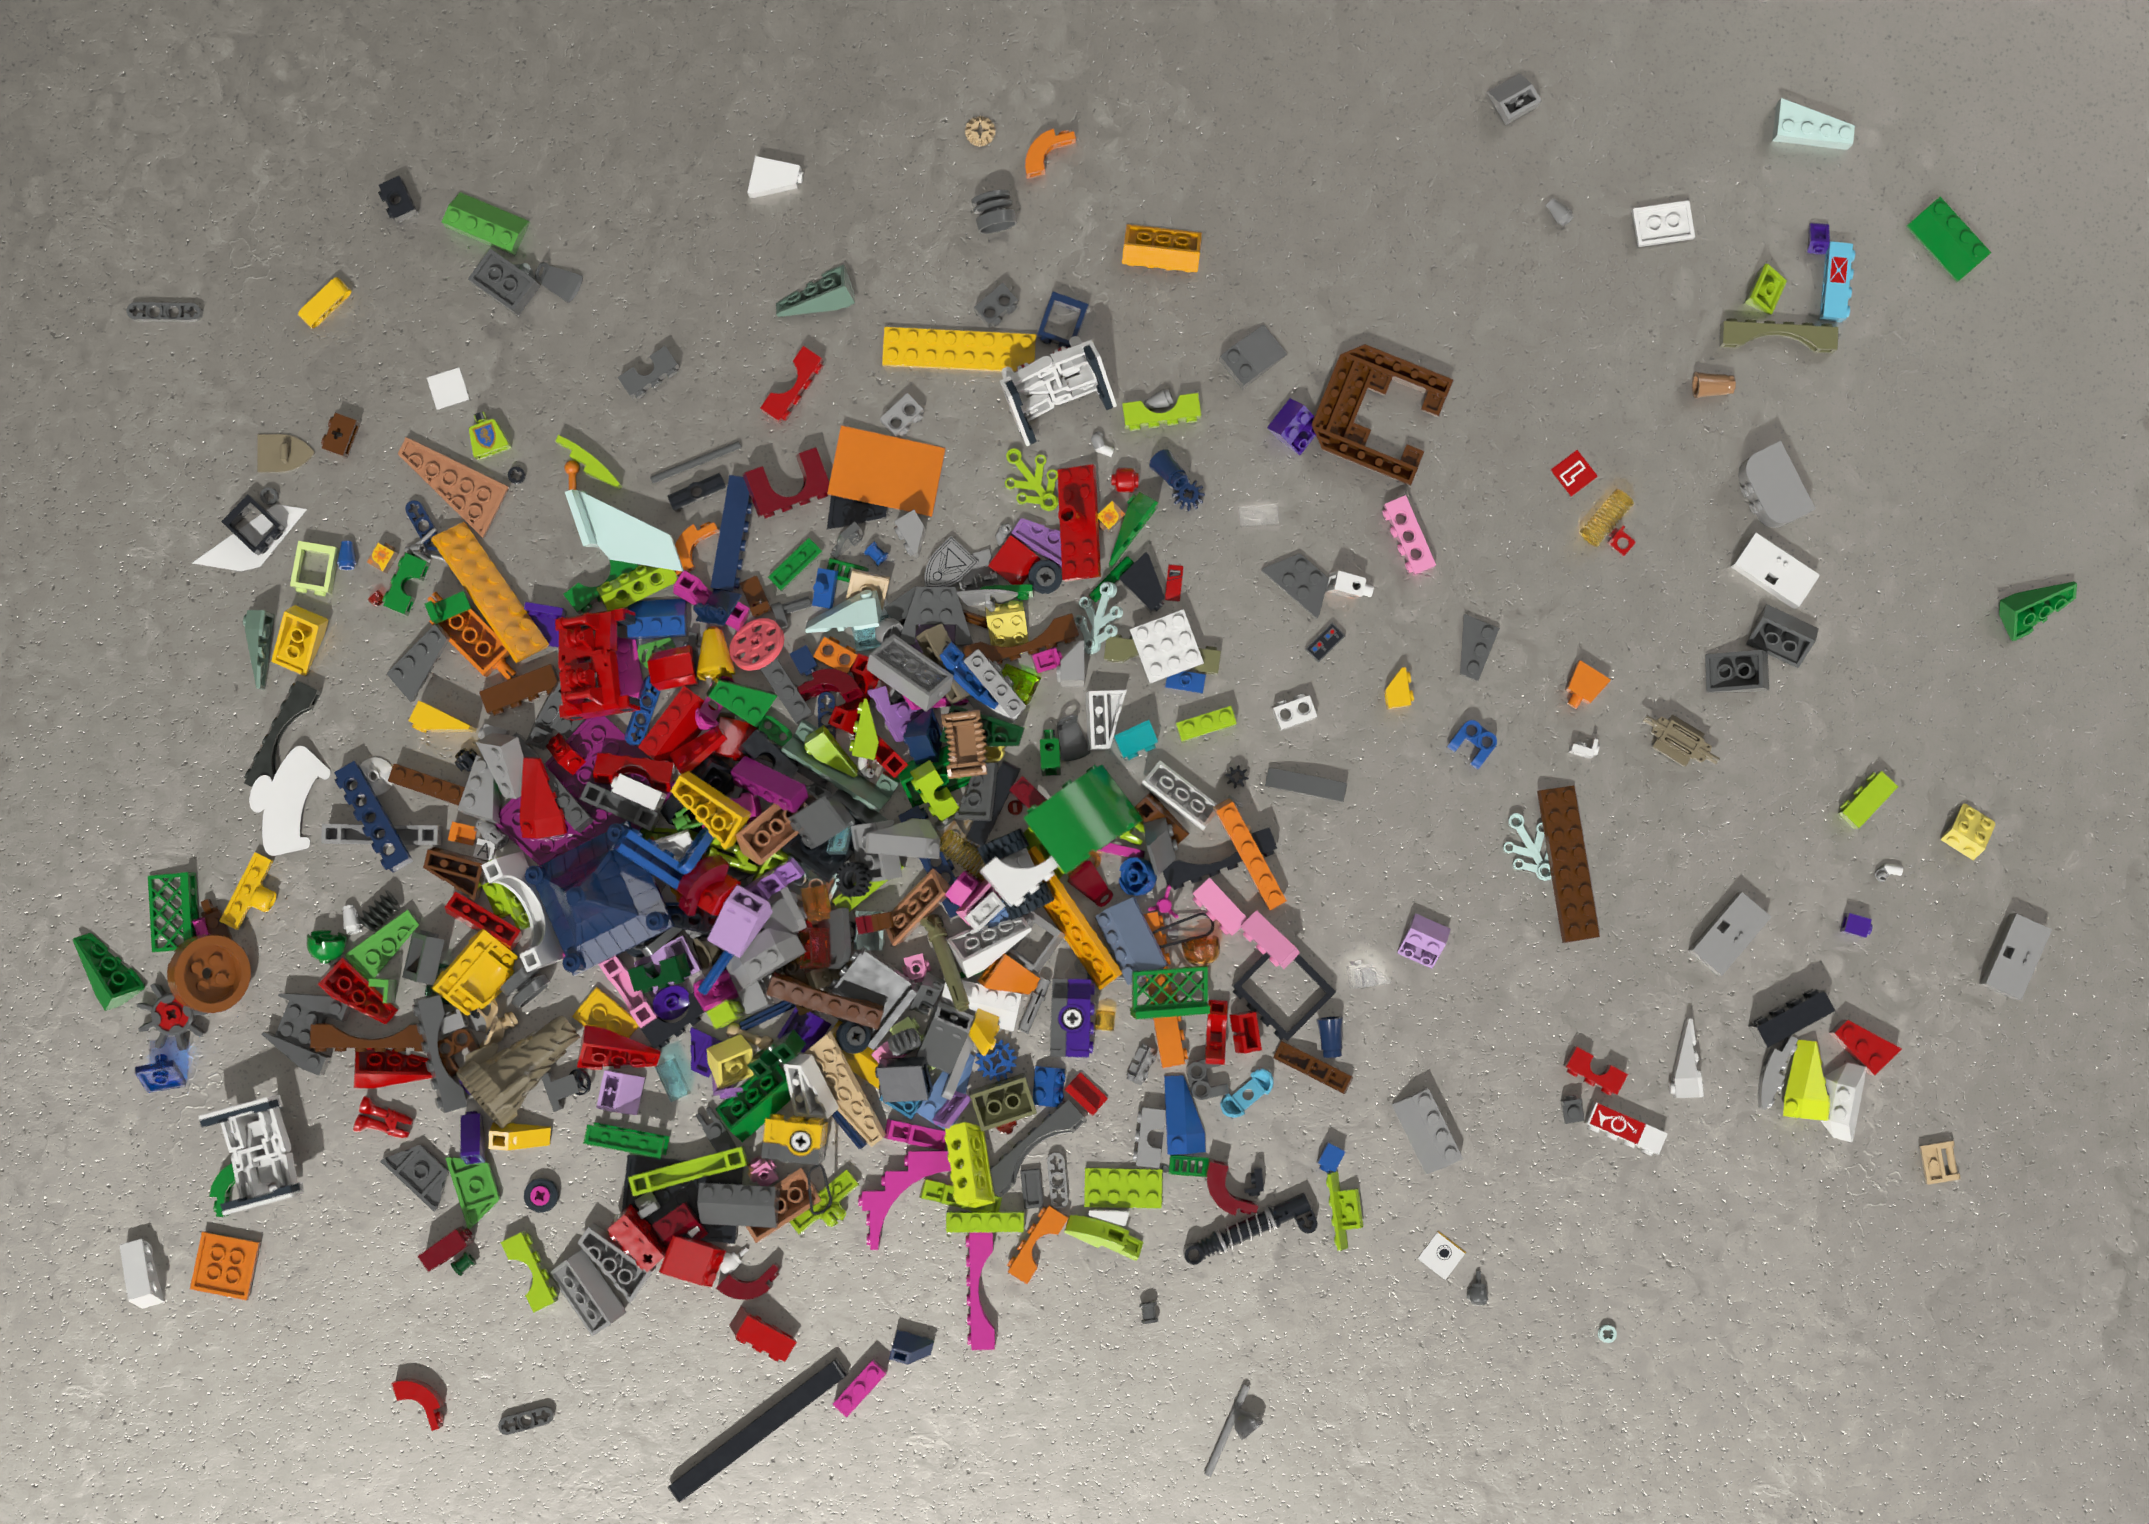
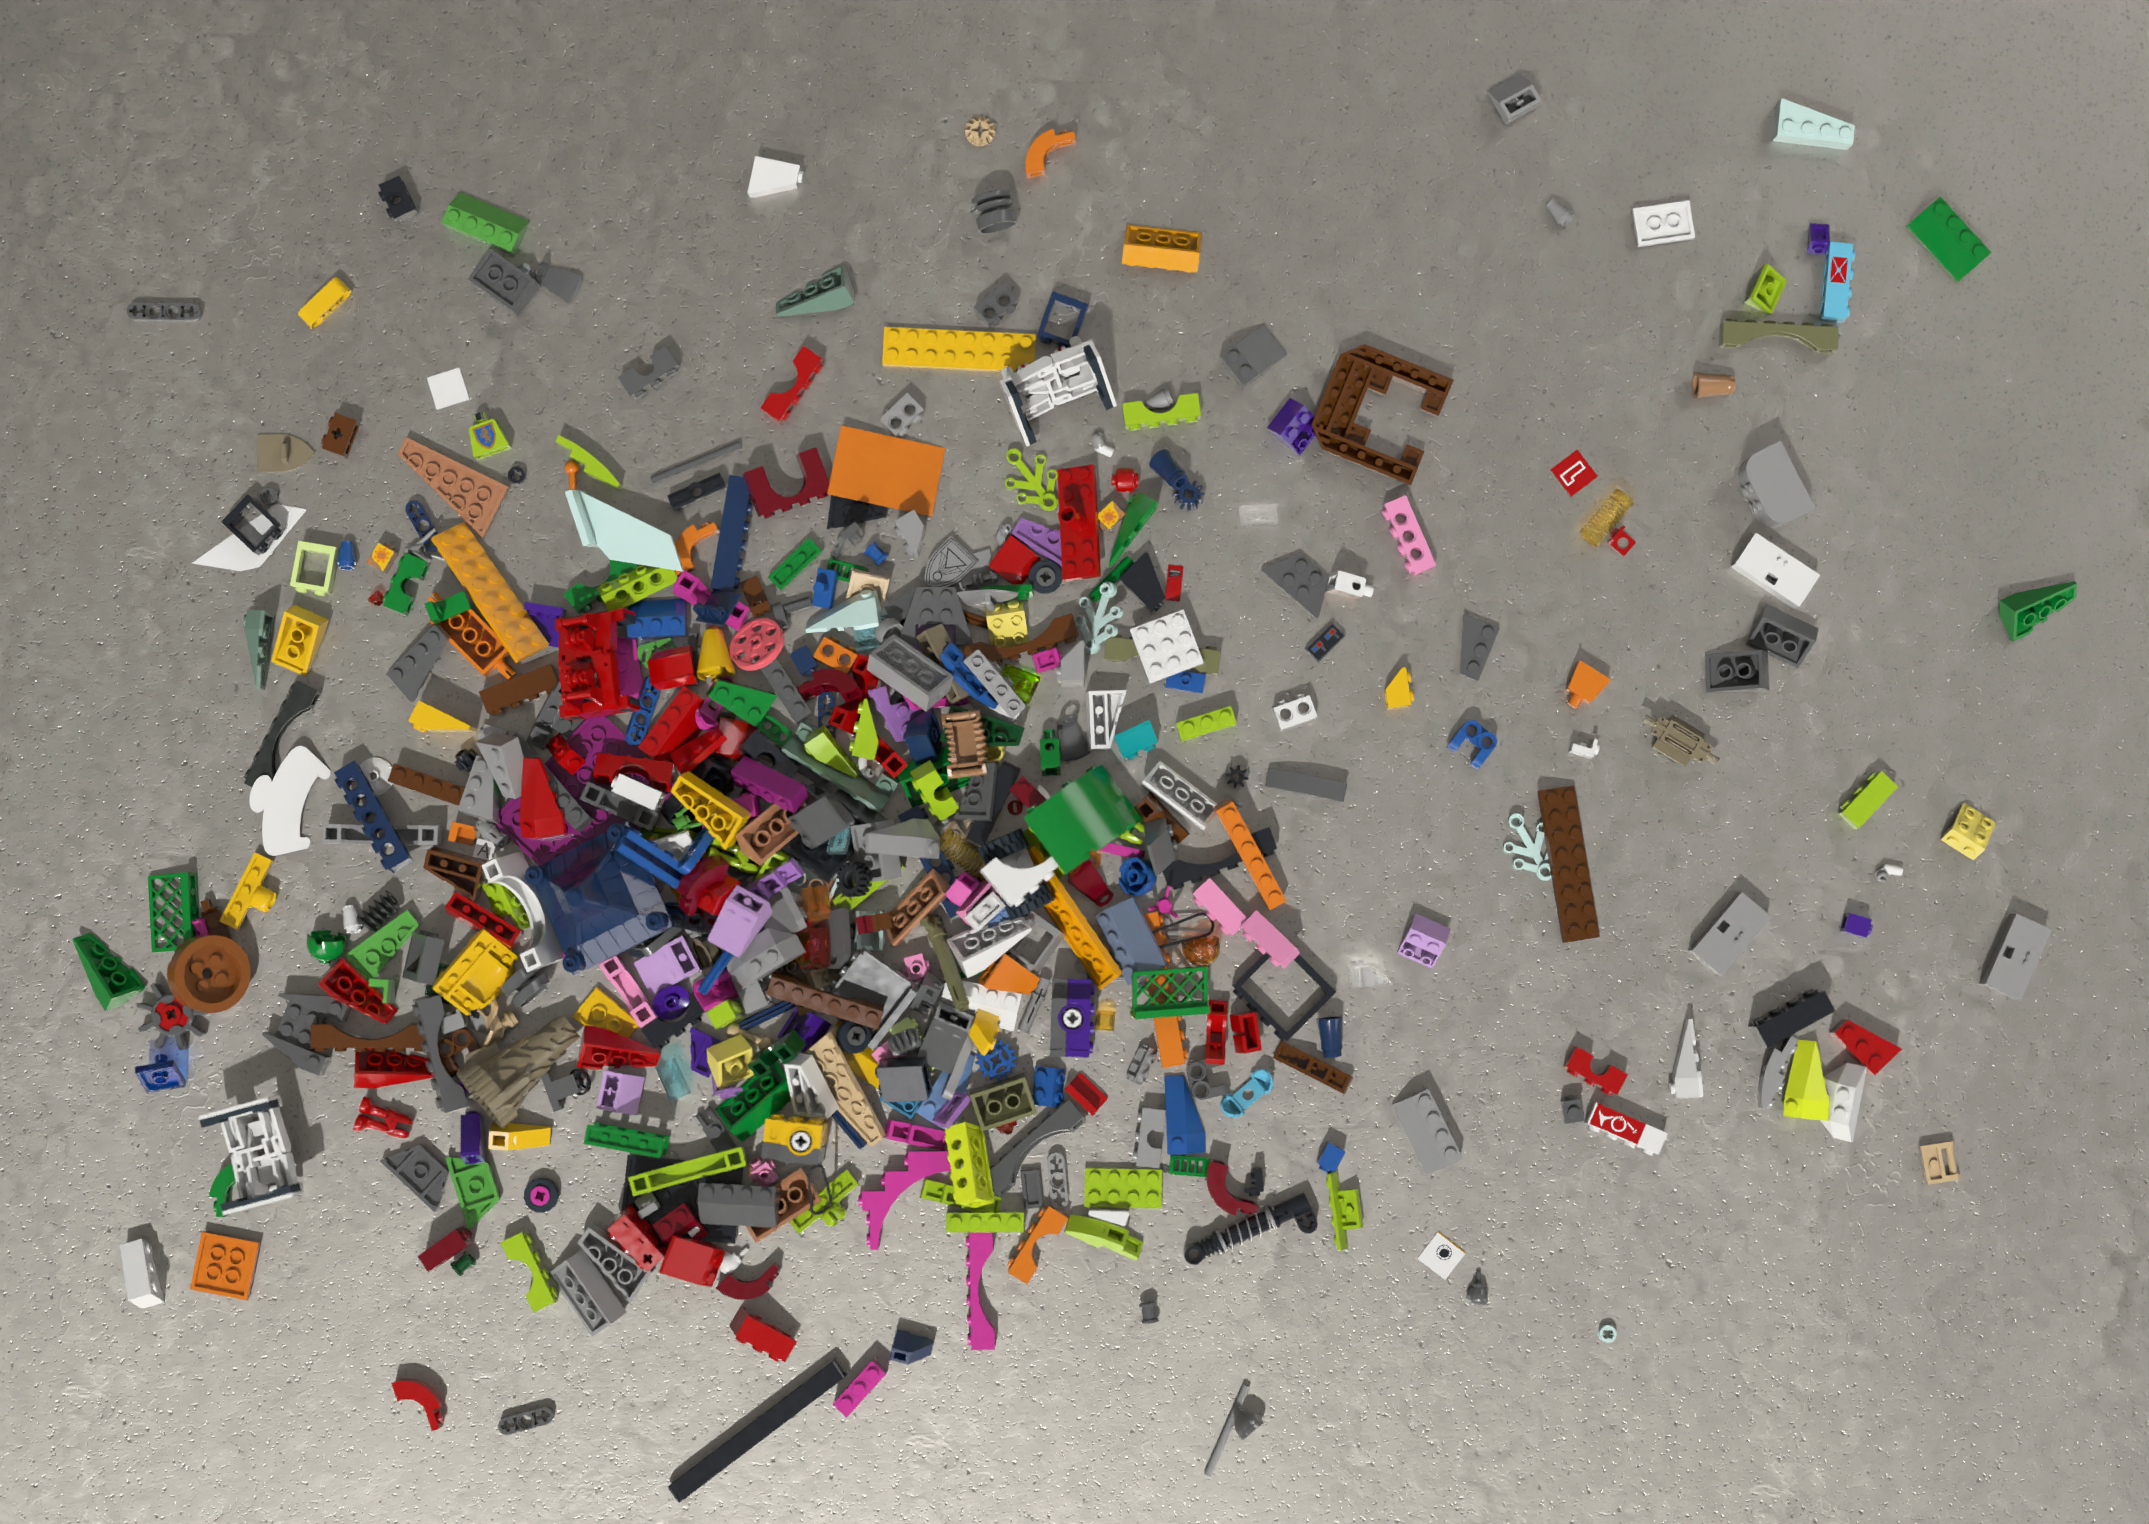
dark green arch [627,953,691,993] -> none

